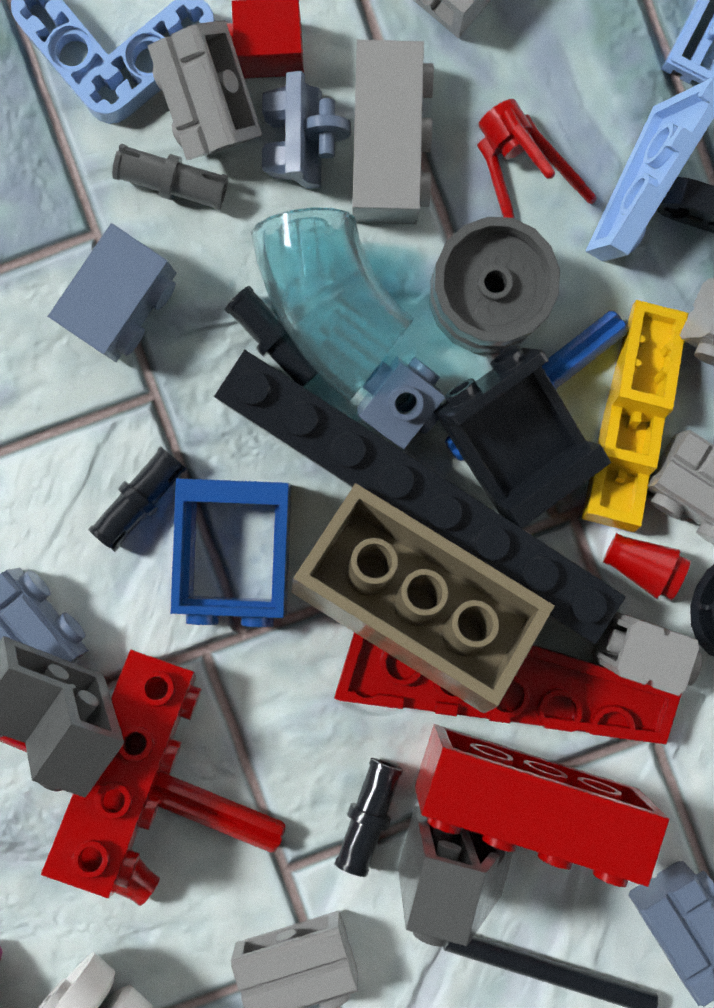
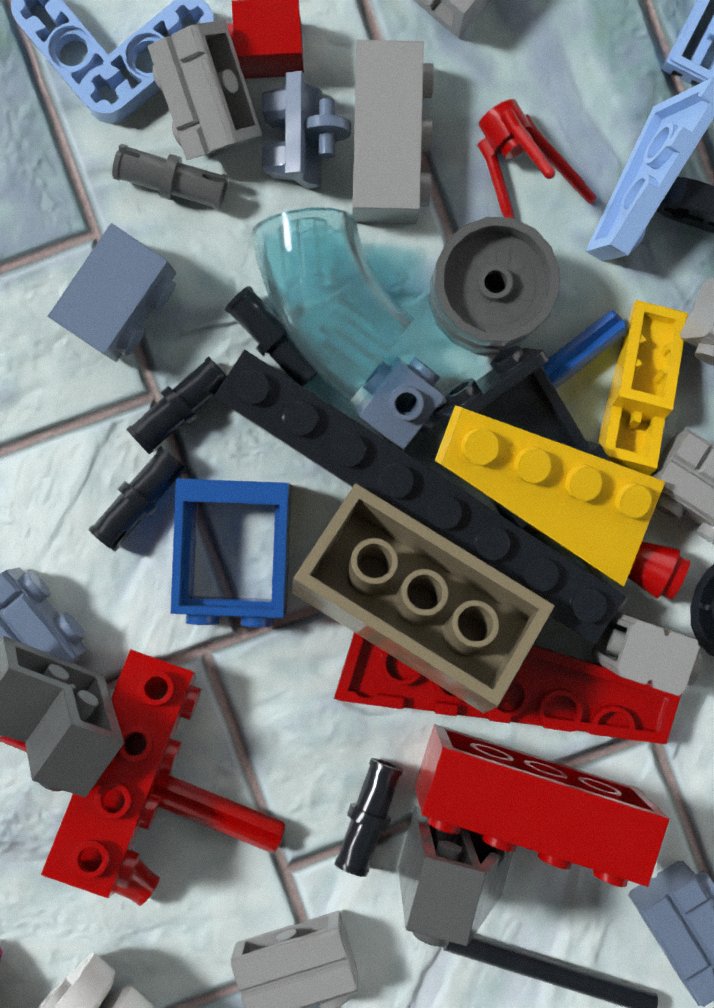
none -> black pin [126,356,227,455]
none -> yellow wing [435,405,666,587]

